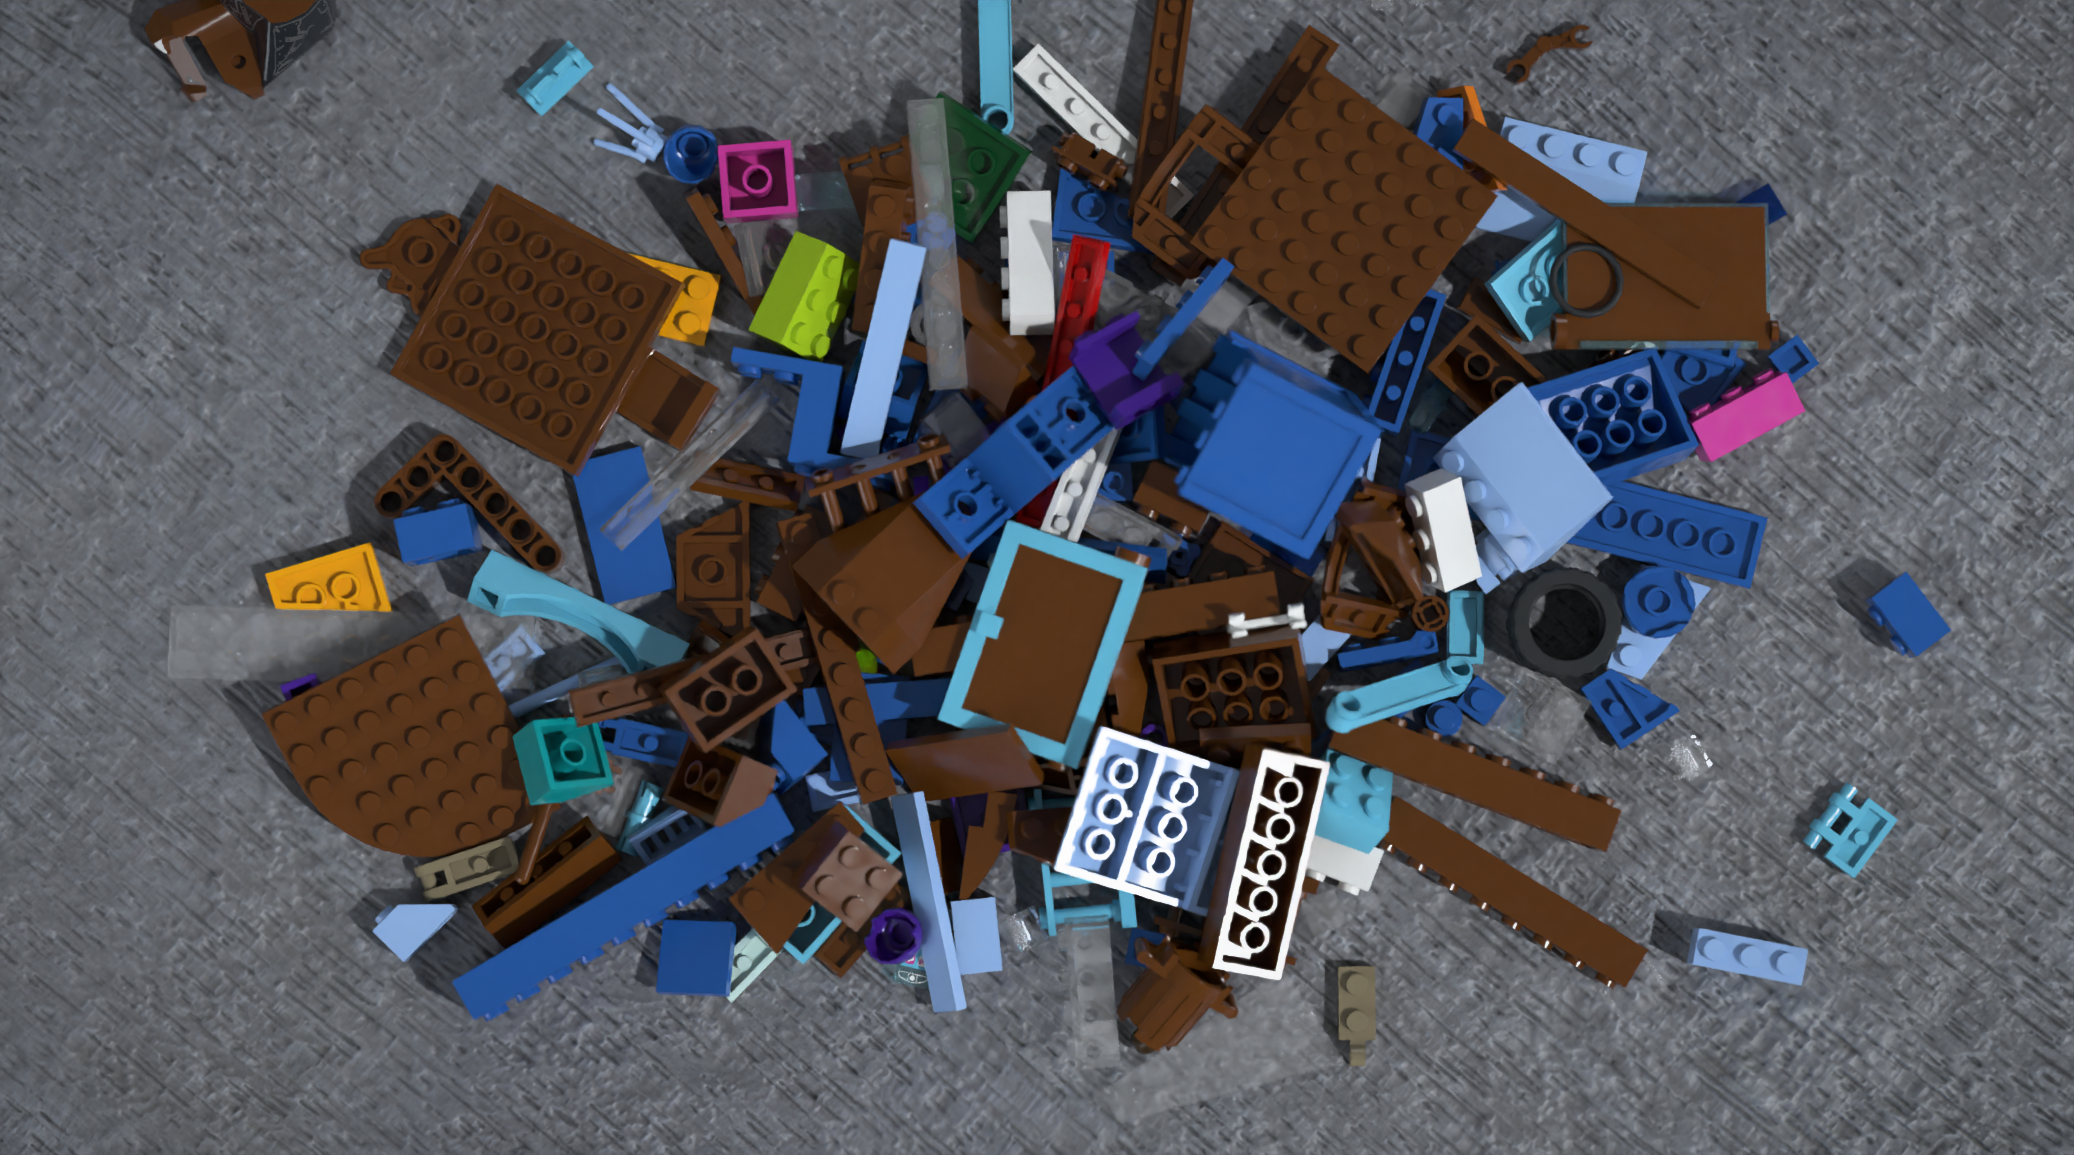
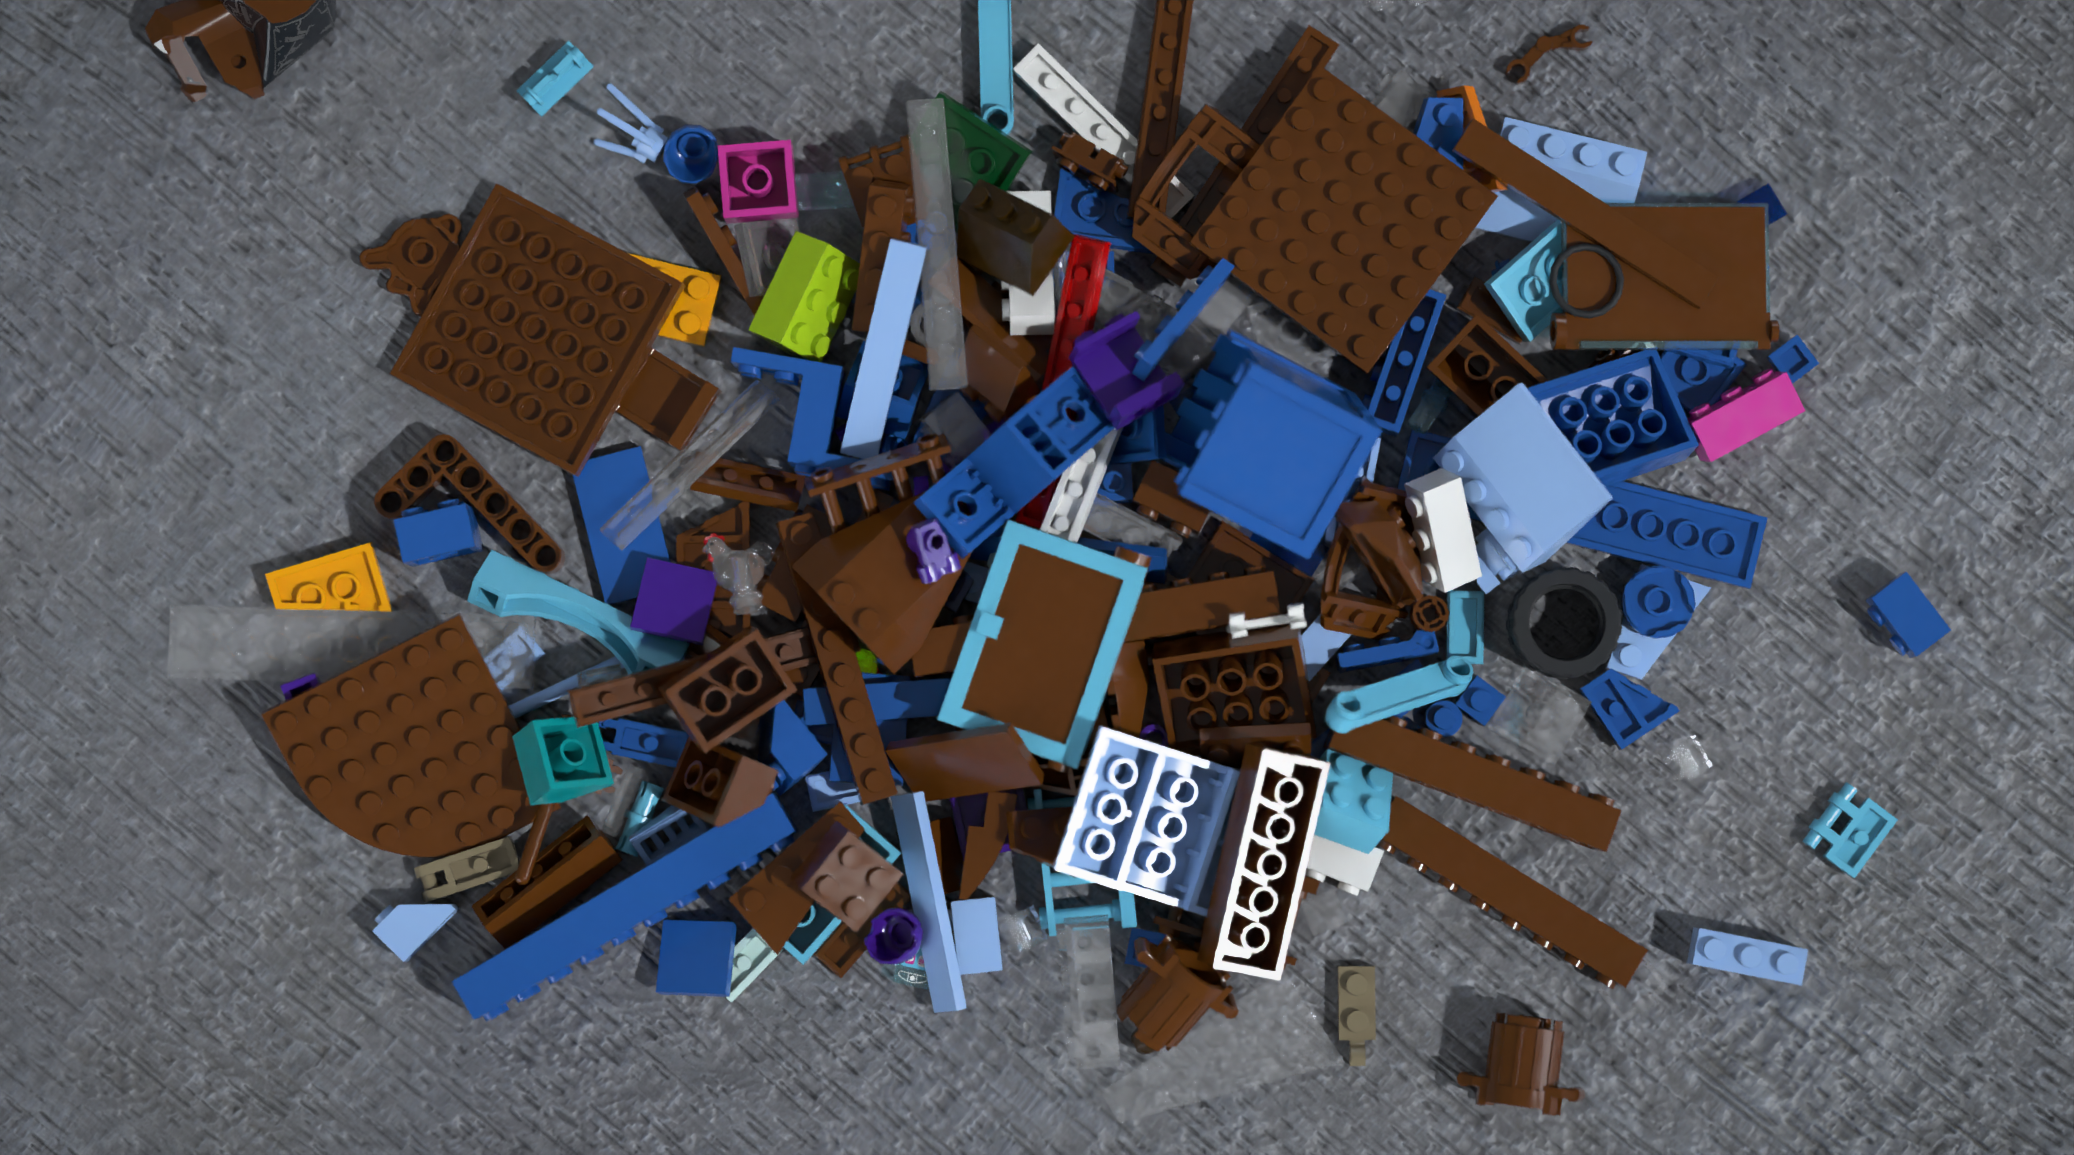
blue plate [1166,533,1201,577] -> none
none -> dark purple tile [630,557,719,645]
none -> clear animal [702,533,773,615]
none -> dark purple plate [907,518,961,584]
none -> dark brown slope [957,179,1075,297]
none -> reddish brown container [1457,1012,1585,1116]

